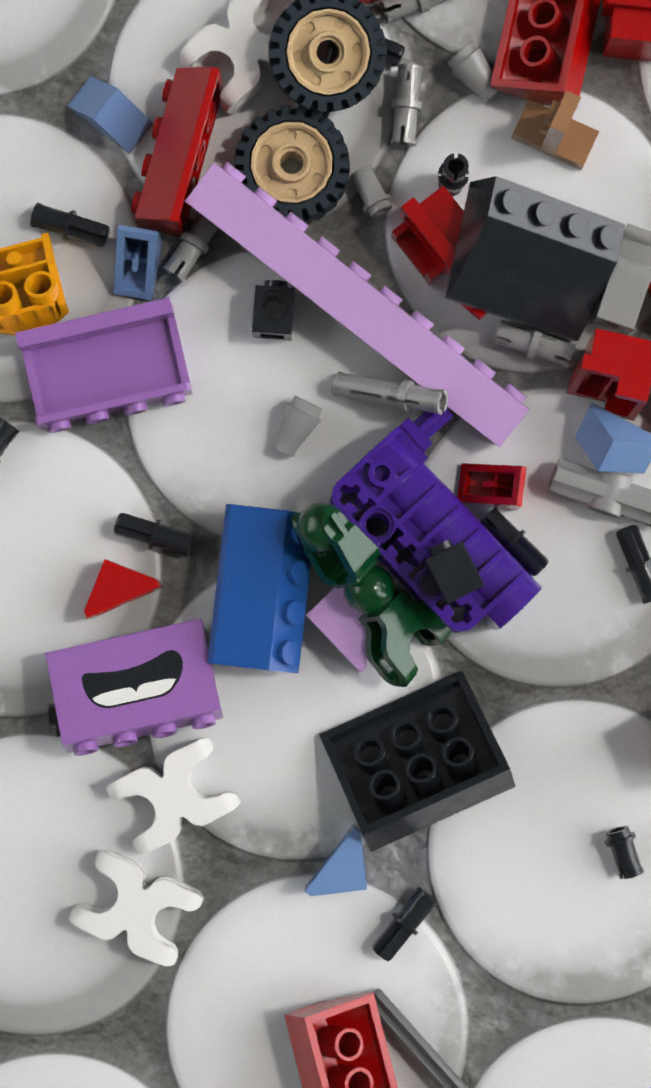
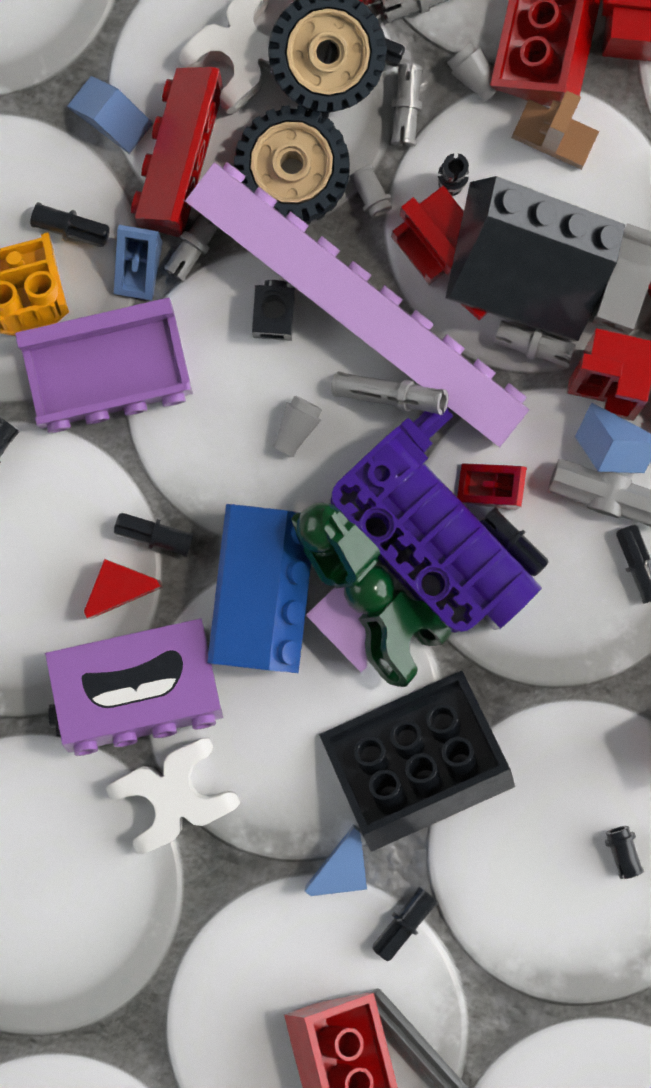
white piece [69,850,204,966] -> none
black brick [423,539,485,605] -> none

